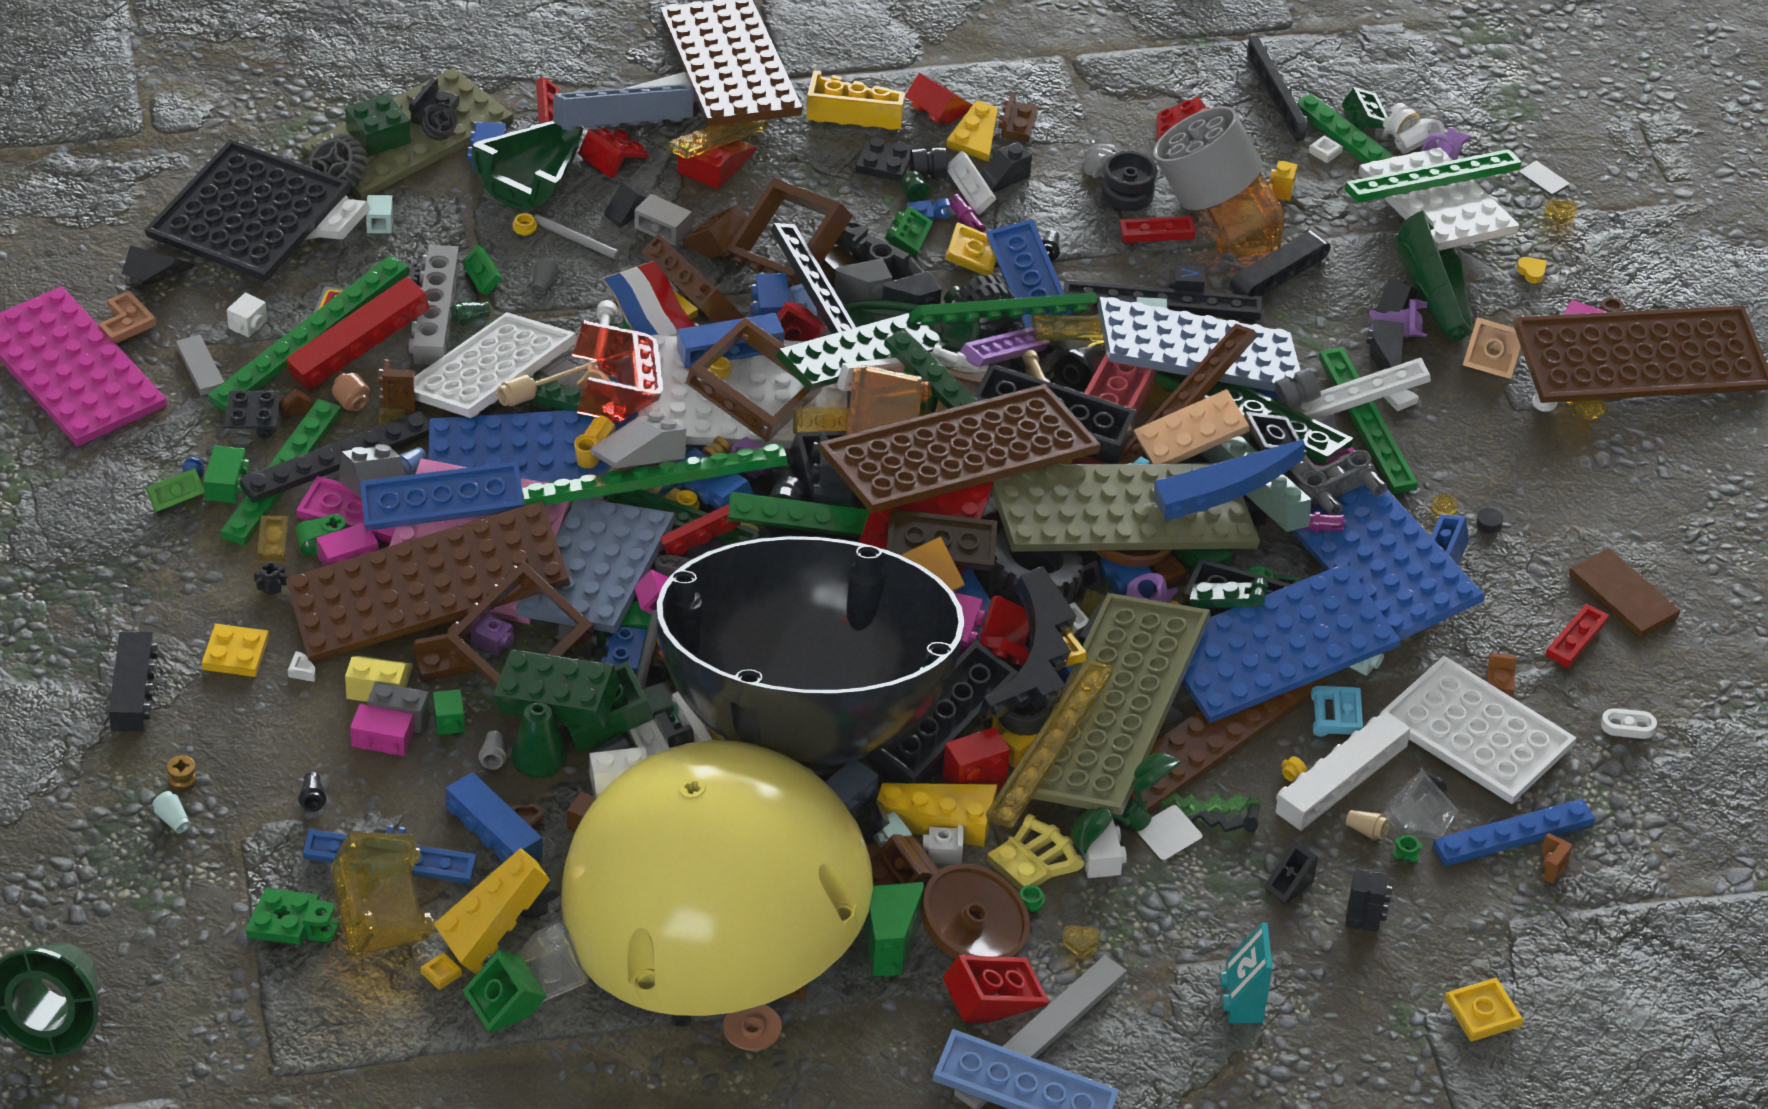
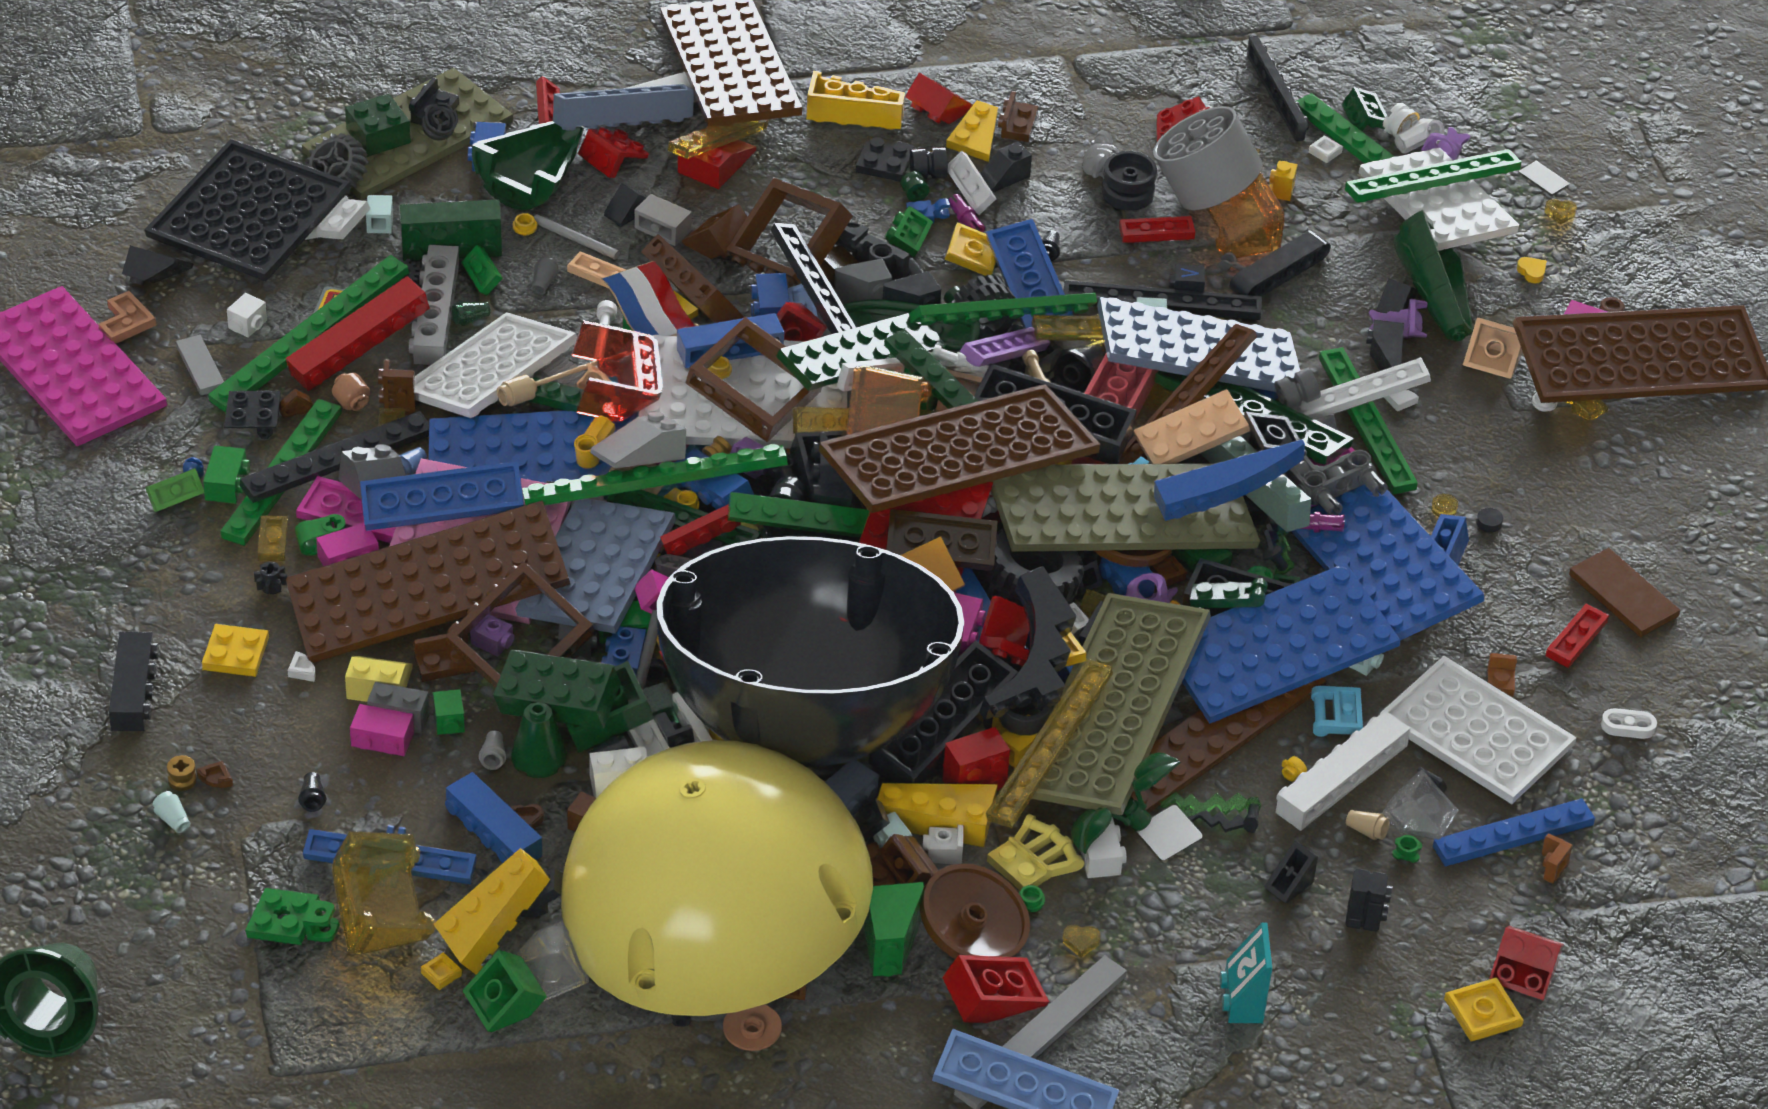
none -> reddish brown tile [196,760,233,788]
none -> dark green brick [400,199,502,261]
none -> light nougat tile [567,251,626,288]
none -> black piece [1263,516,1294,575]
none -> red slope [1489,926,1564,1000]

